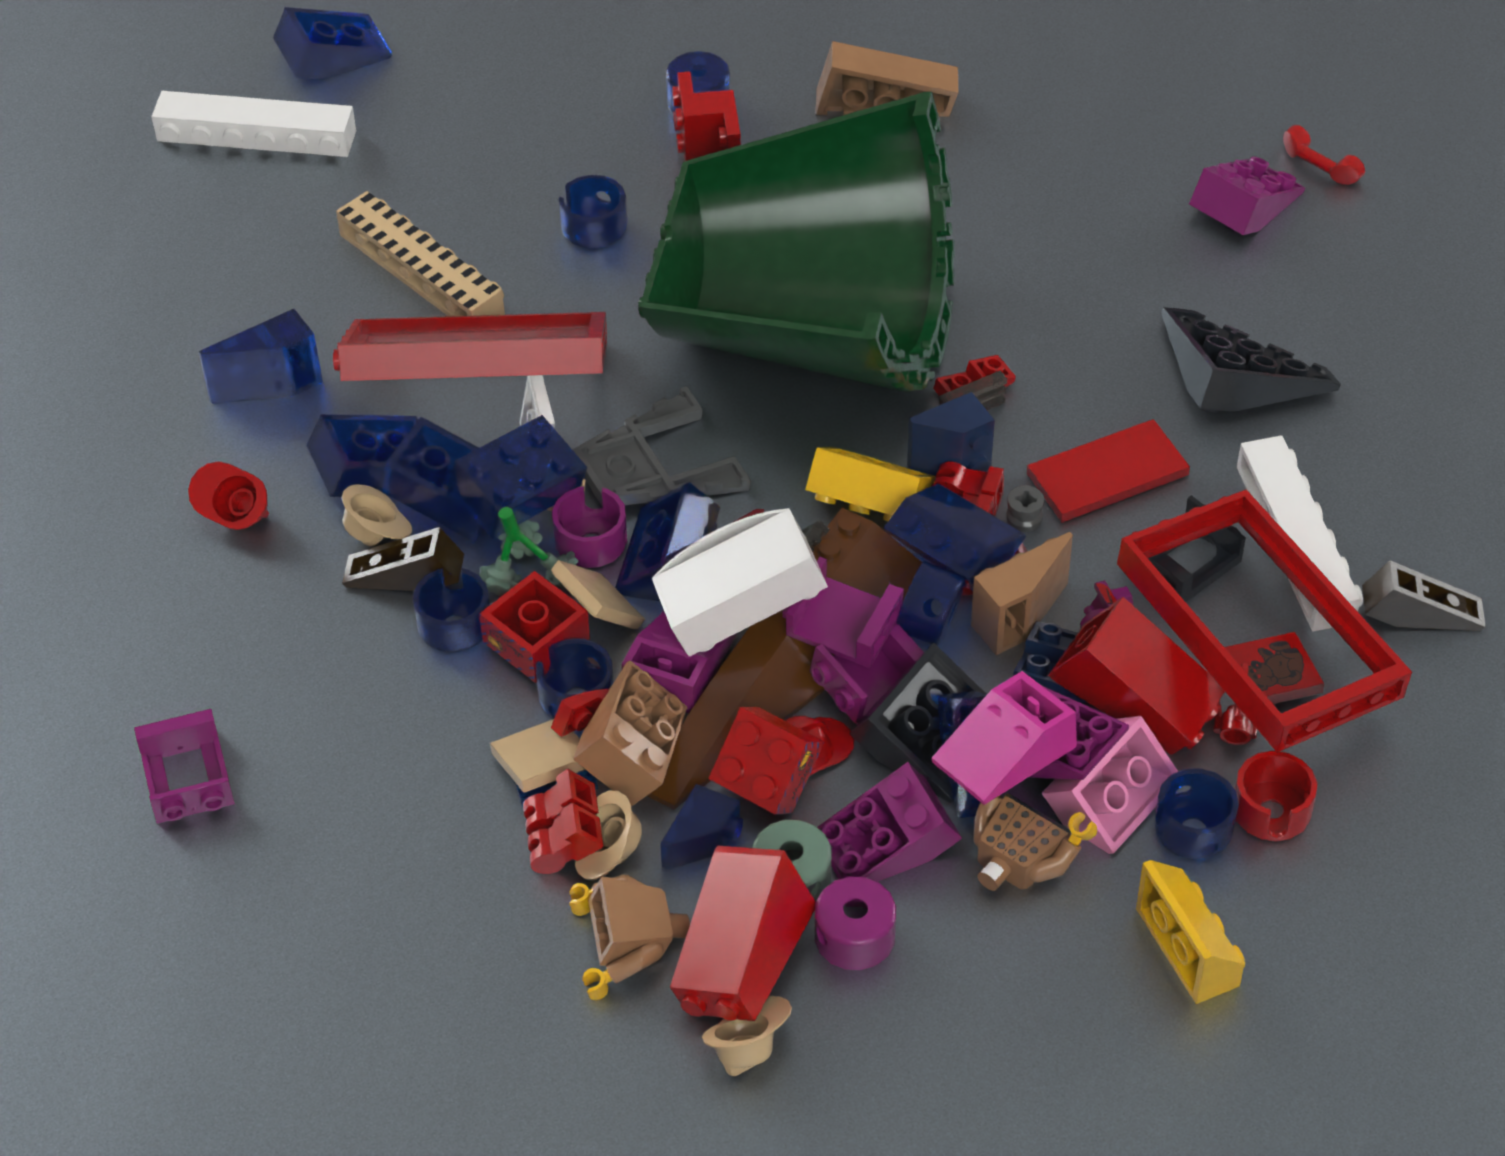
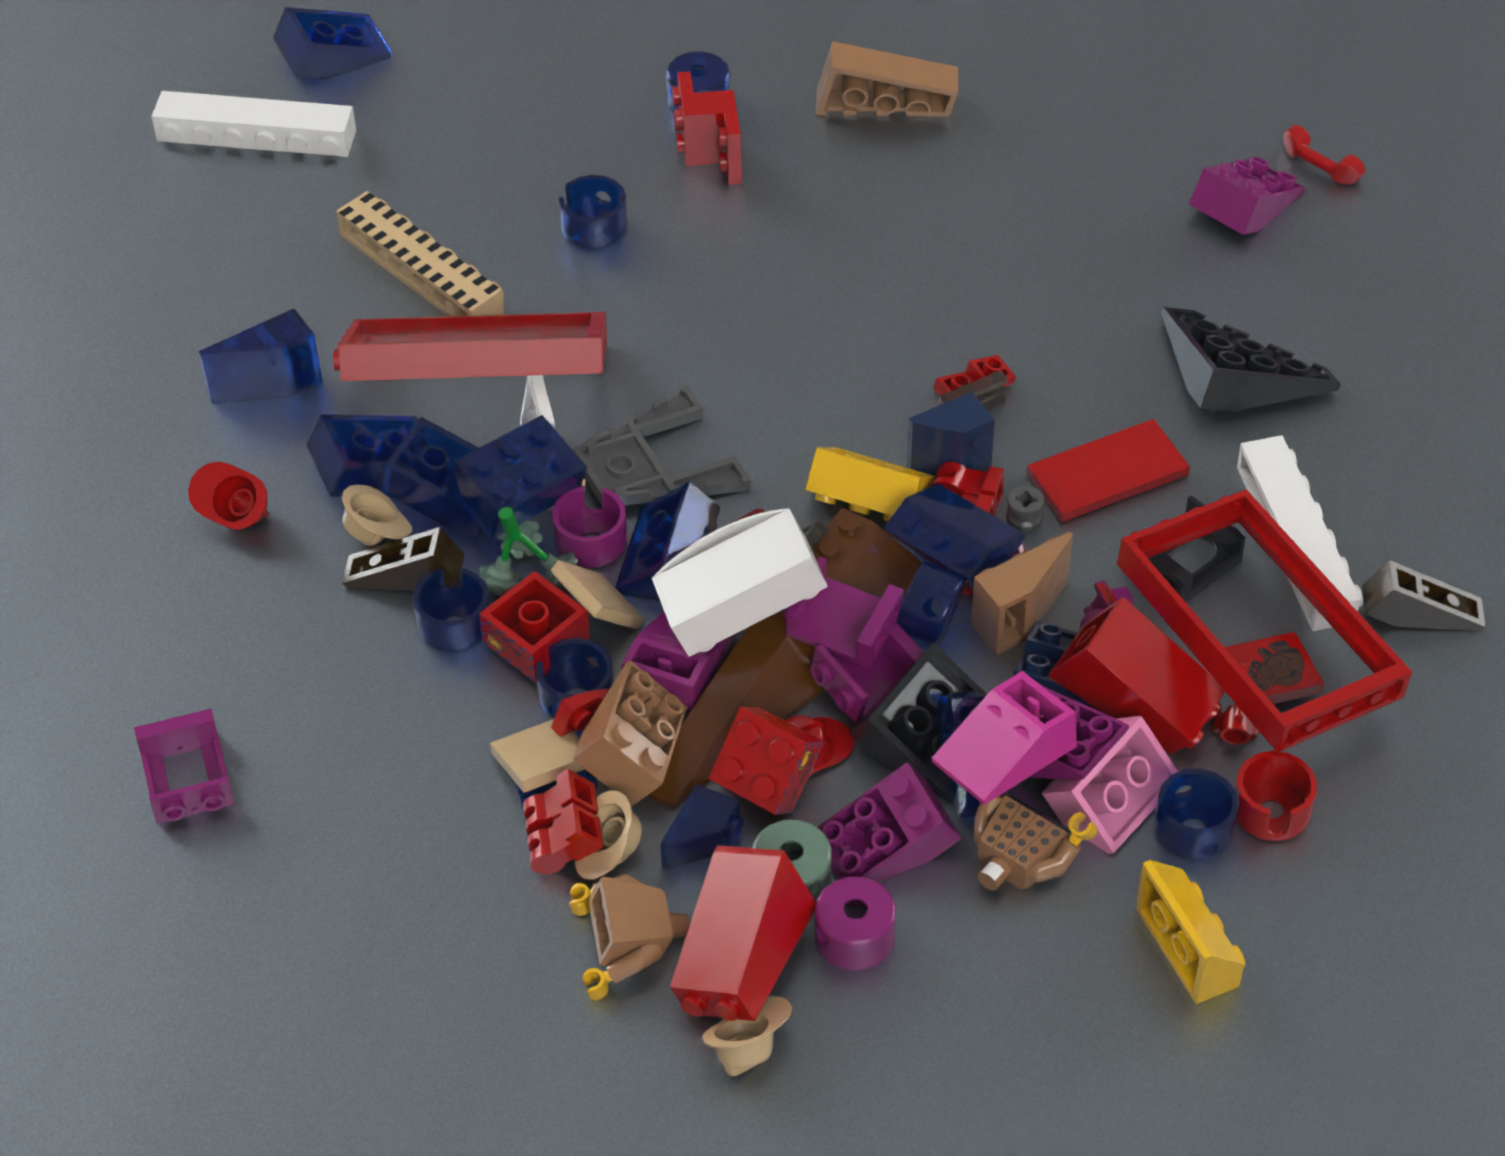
dark green cone [638,91,955,392] -> none

